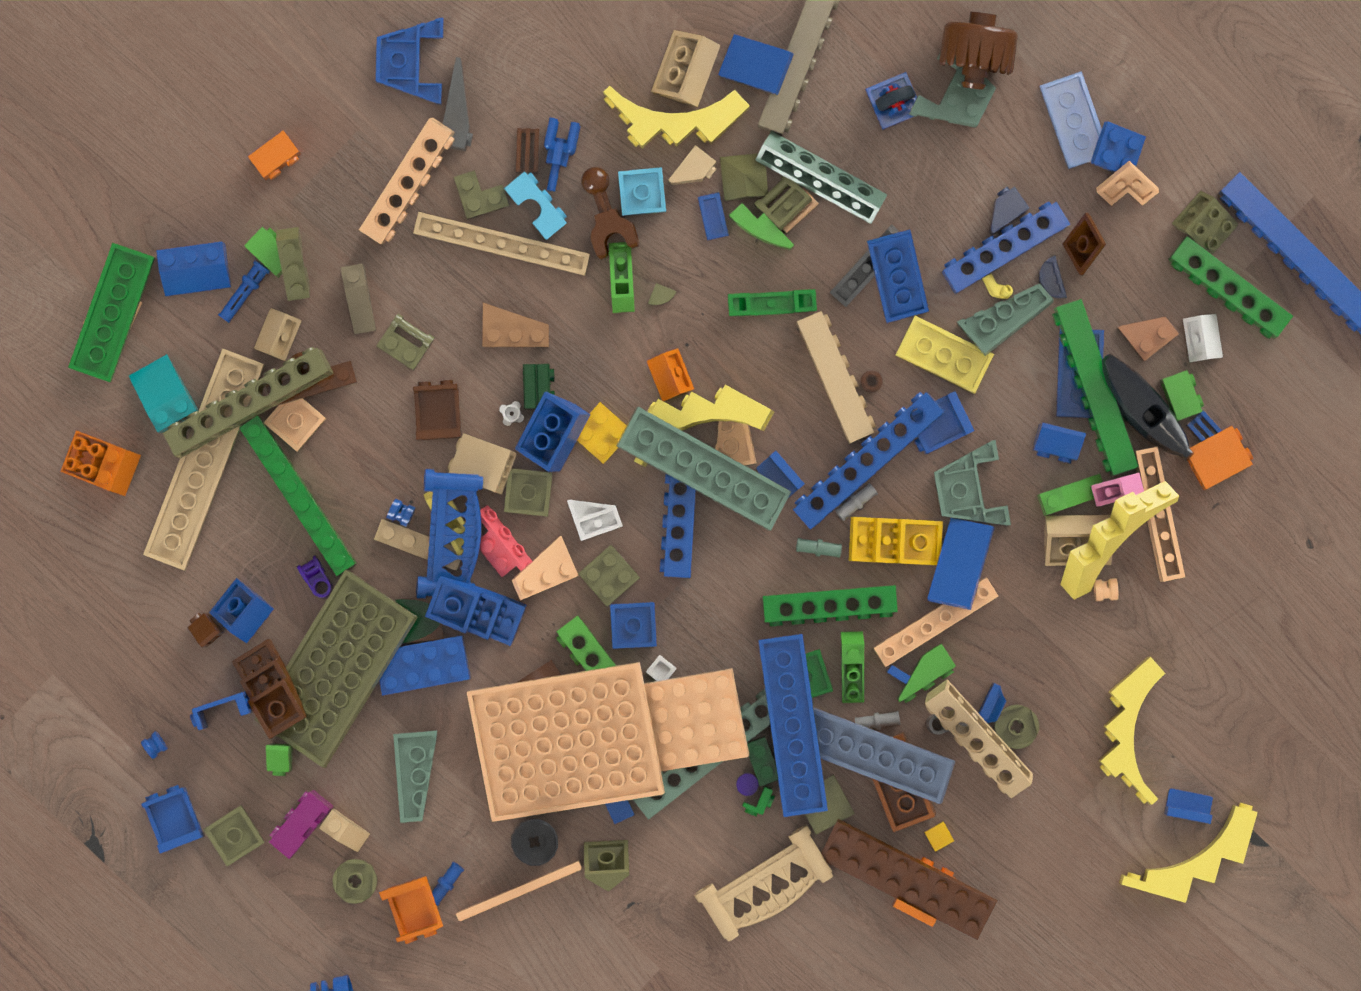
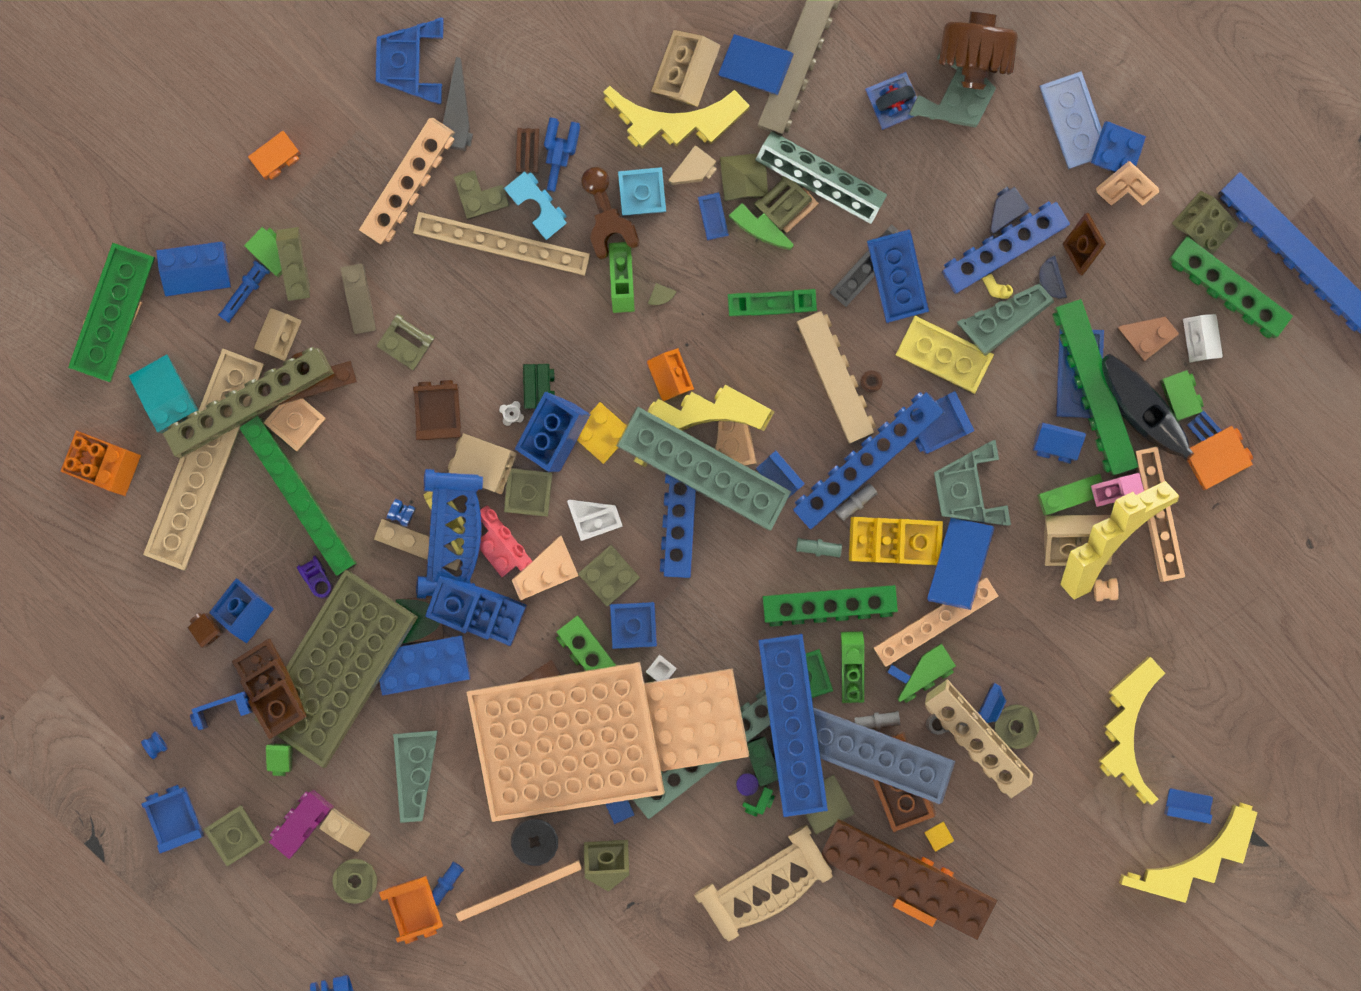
medium nougat wing [482,303,549,347] -> none

